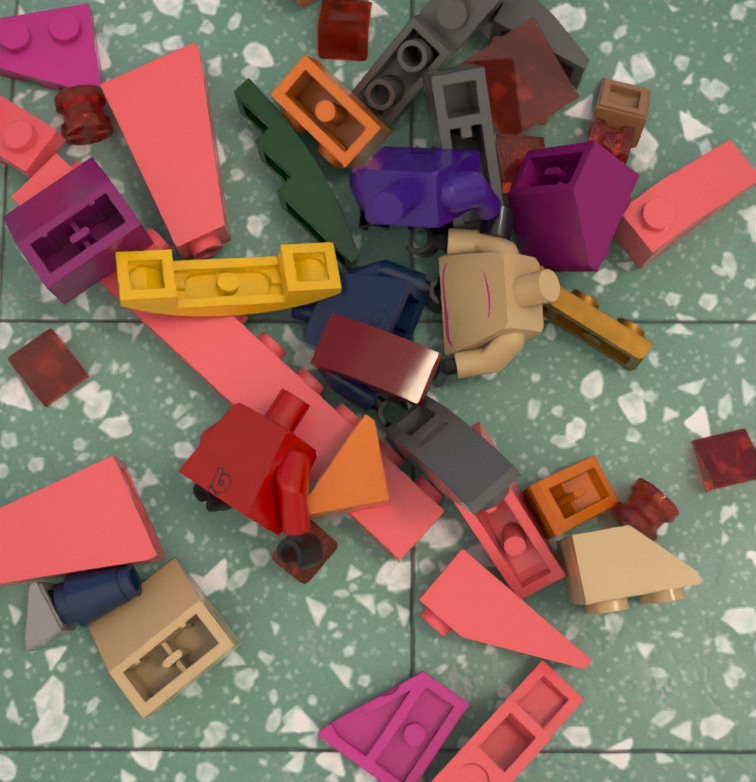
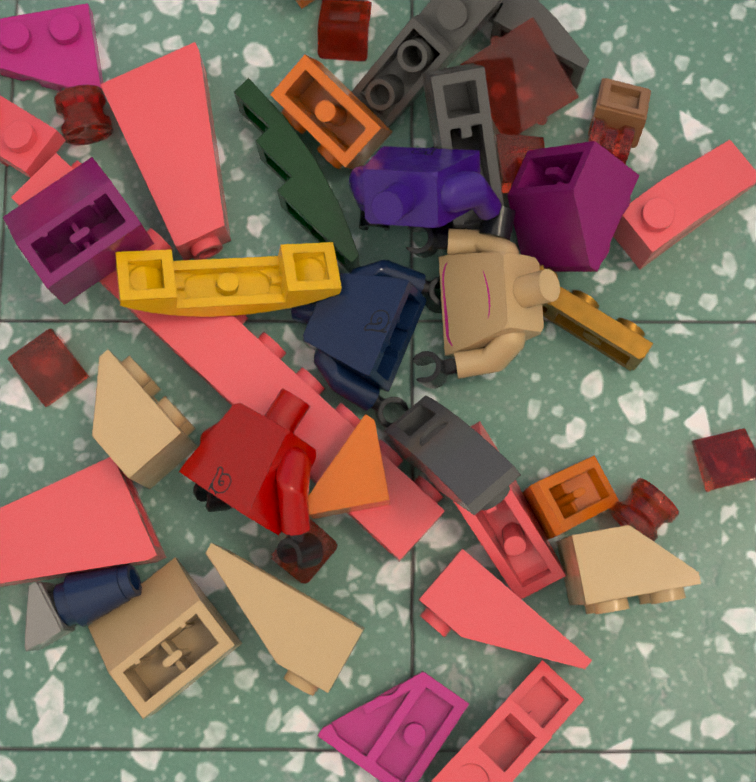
dark red slope [310,313,442,407] -> none
none -> tan slope [92,350,198,489]
none -> tan slope [206,543,365,696]

